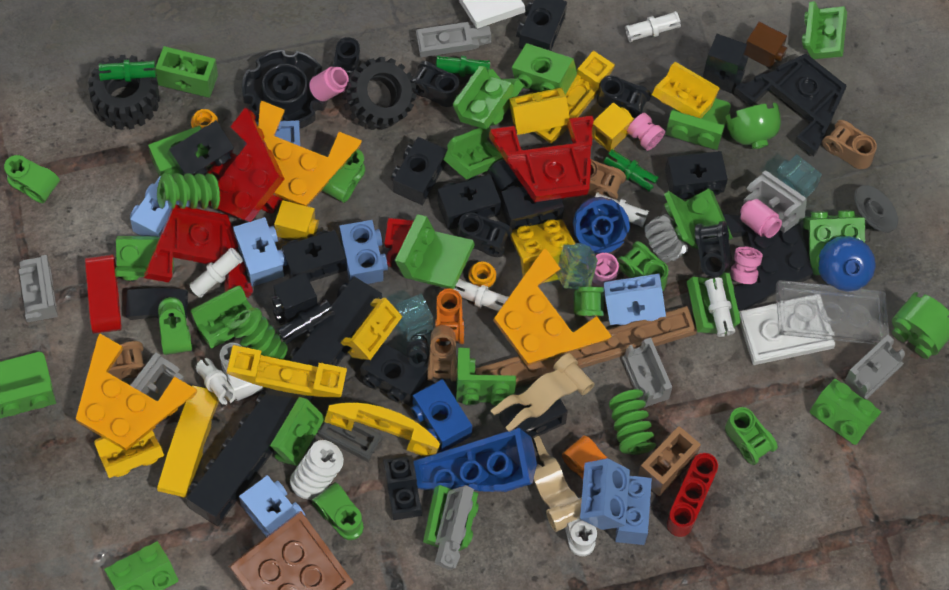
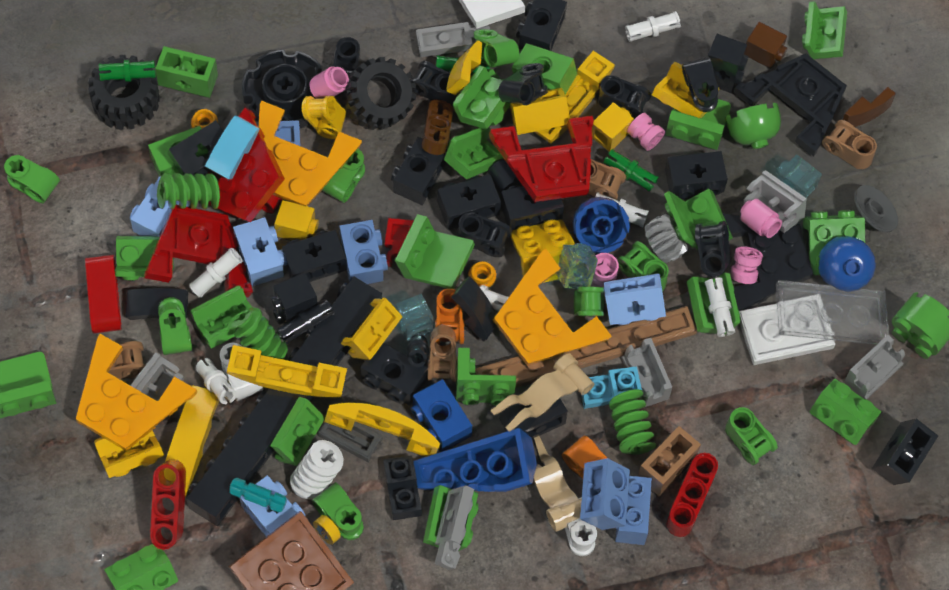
light grey hinge [19,255,58,322] -> none
none -> red beam [150,459,186,550]
none -> medium azure slope [205,115,260,179]
none -> teal axle [229,478,287,512]
none -> yellow piece [302,96,346,139]
none -> yellow tile [313,515,341,545]
none -> reddish brown beam [422,100,453,155]
none -> yellow slope [446,41,482,95]
none -> black slope [451,276,497,342]
none -> bright green piece [473,29,519,68]
none -> black piece [498,63,548,106]
none -> medium azure slope [581,366,642,409]
none -> black piece [682,57,719,112]
none -> reddish brown slope [843,87,896,127]
none -> black brick [872,418,938,485]

